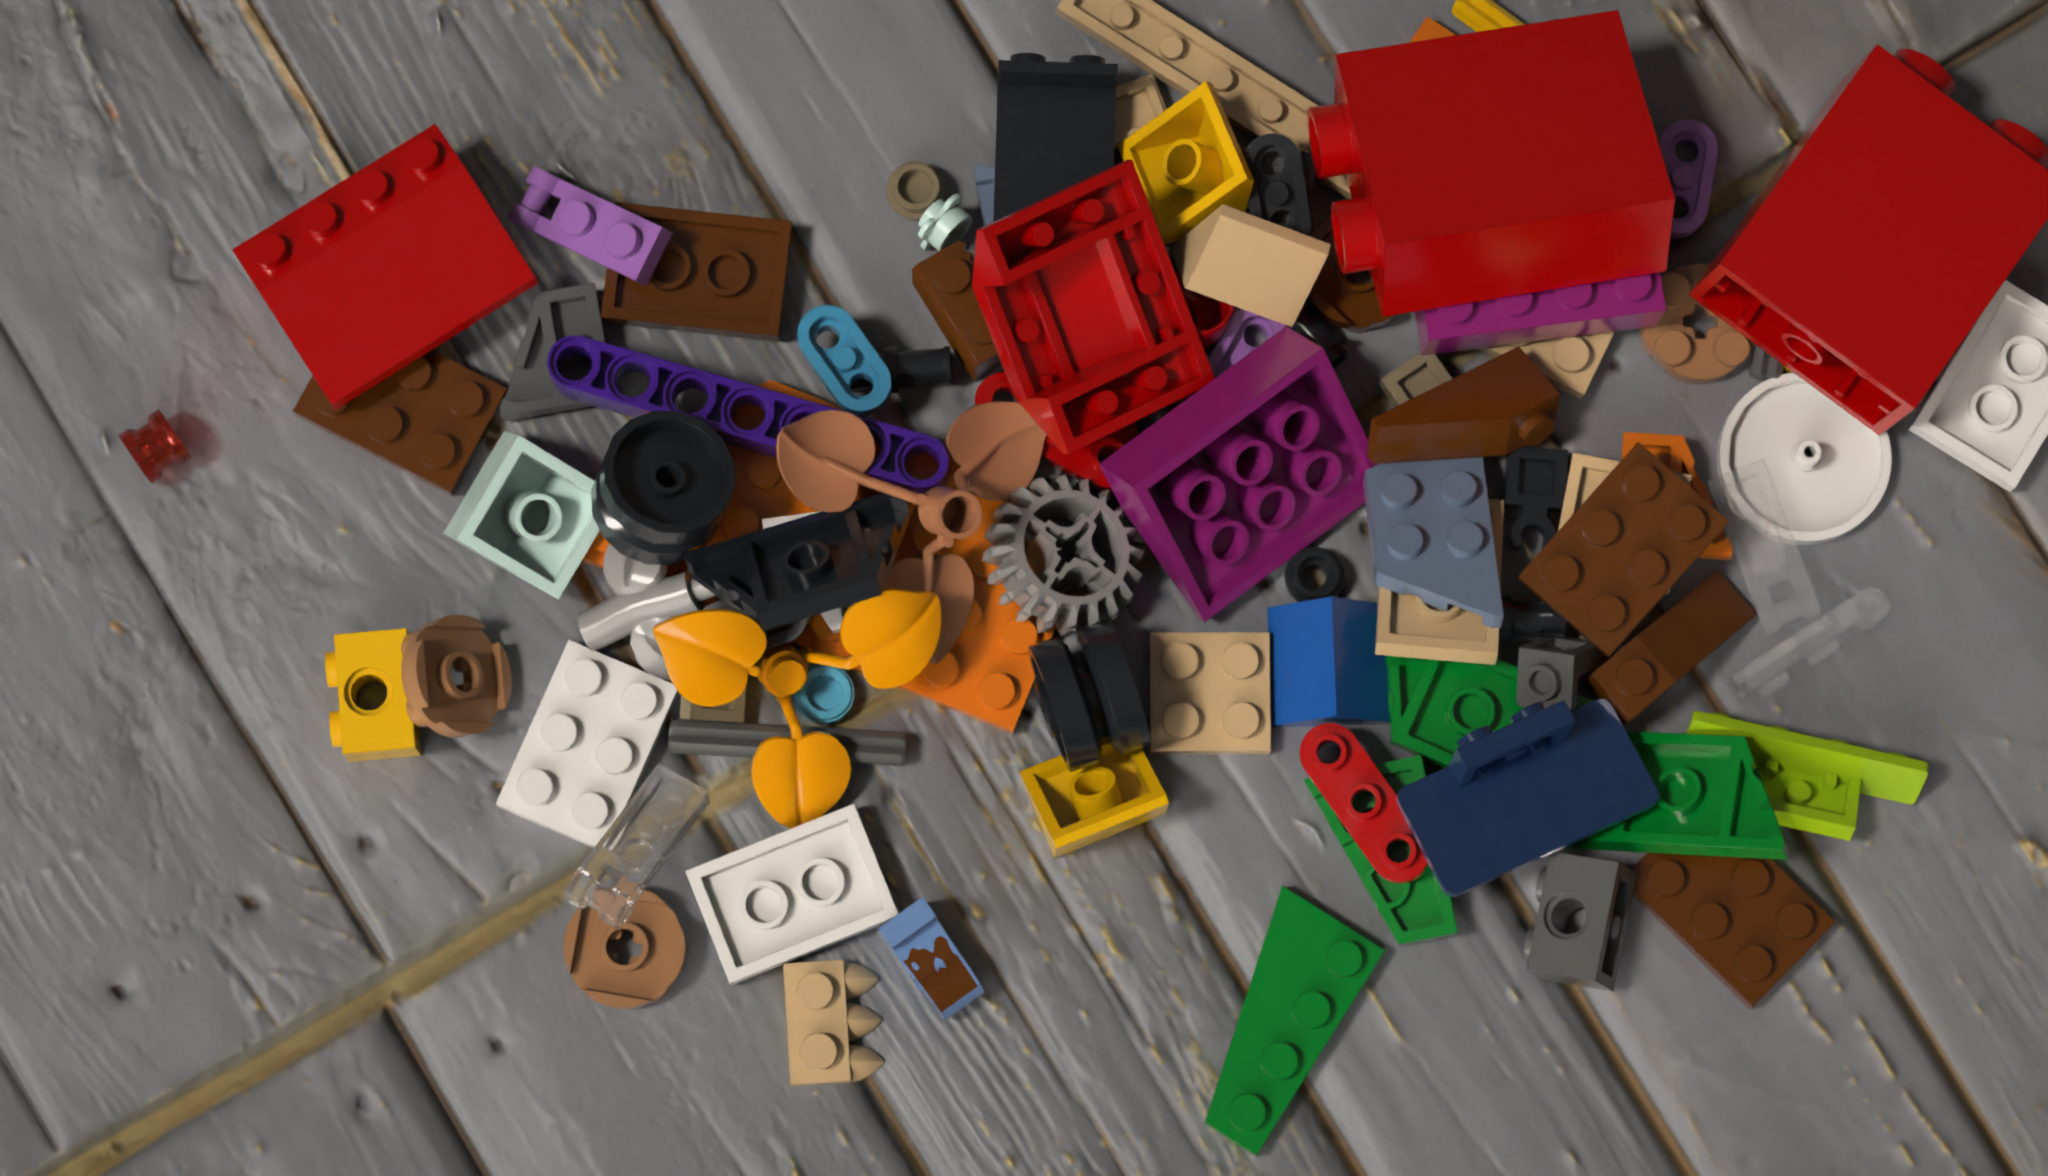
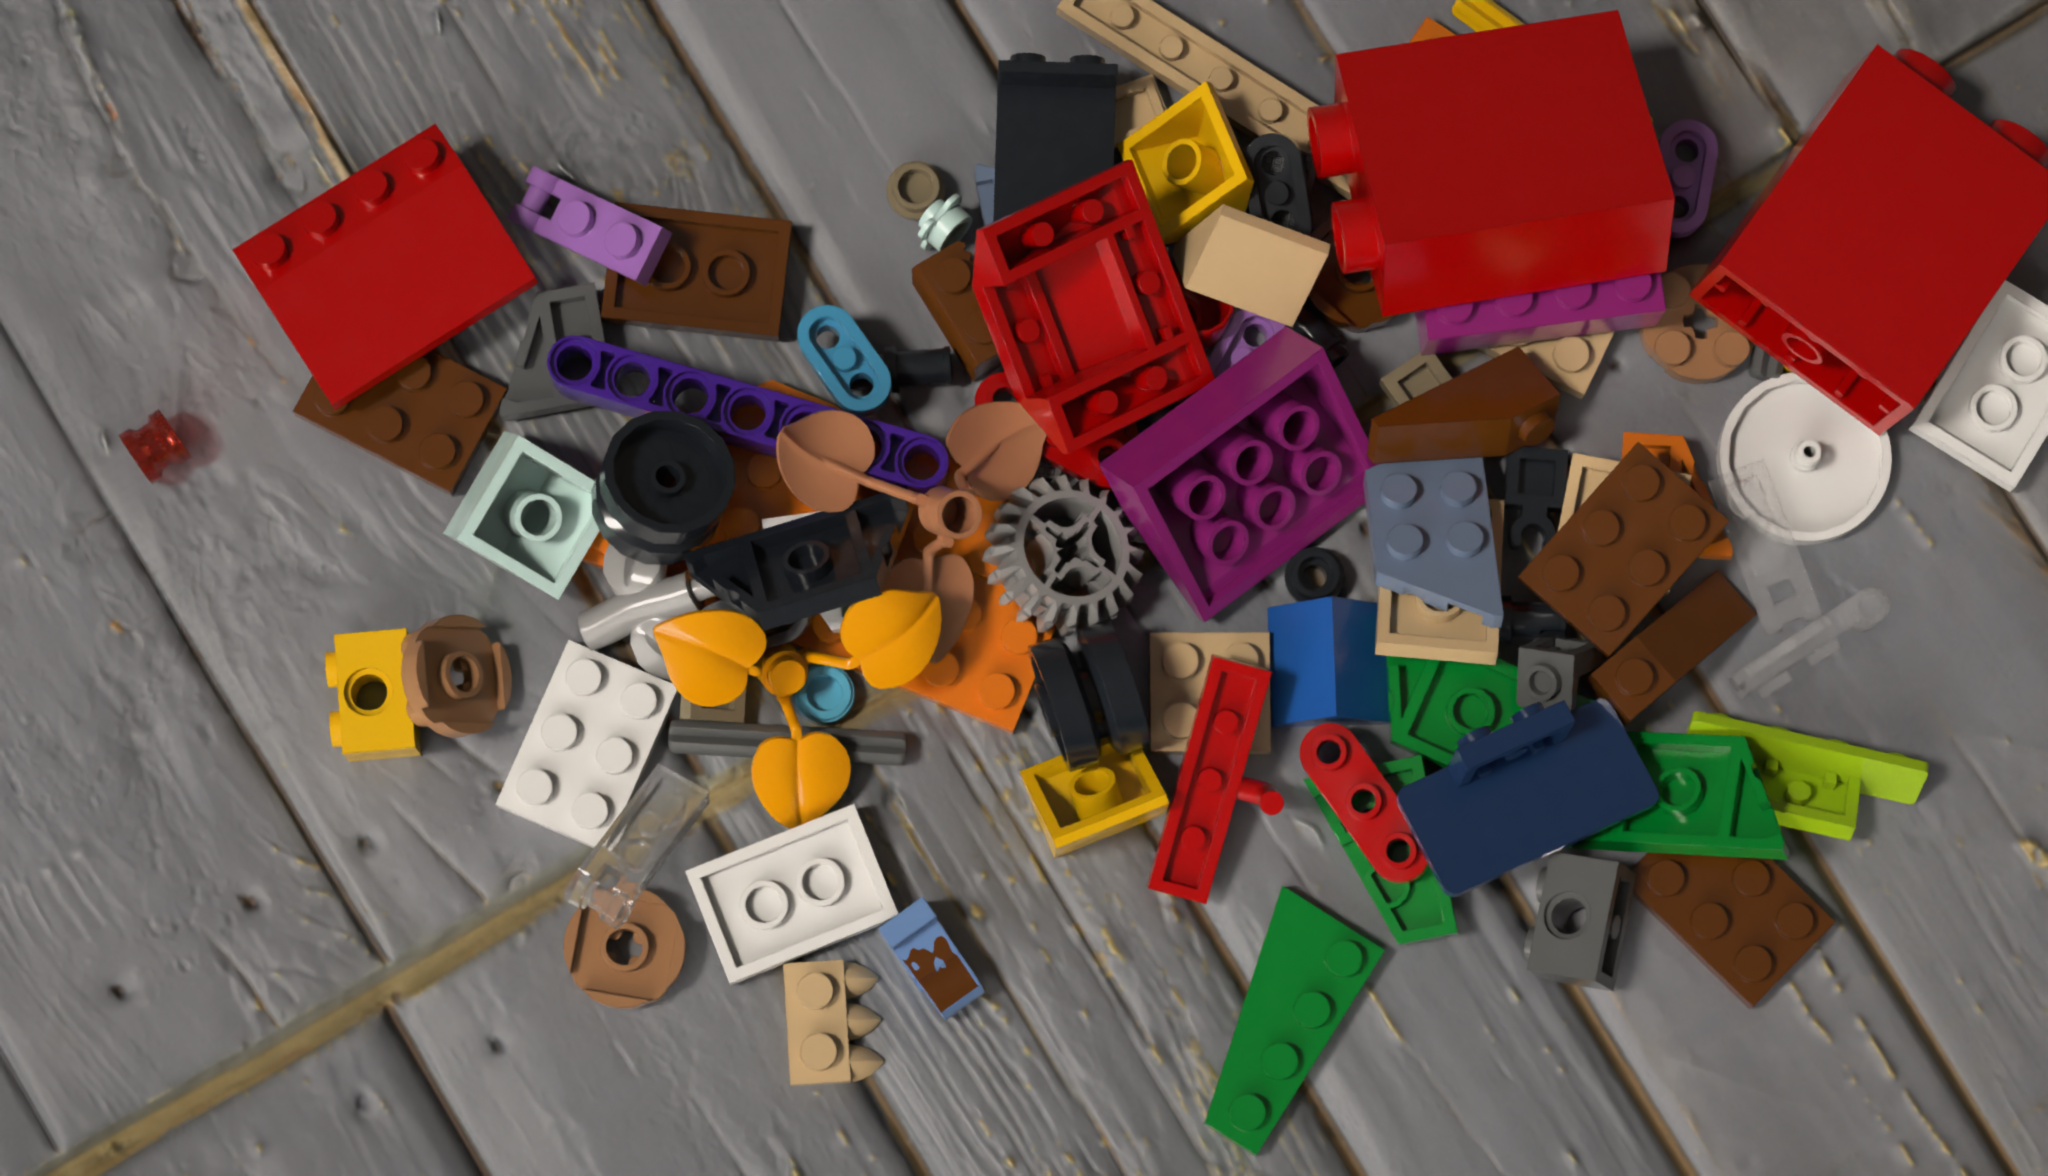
none -> red plate [1147,654,1284,904]

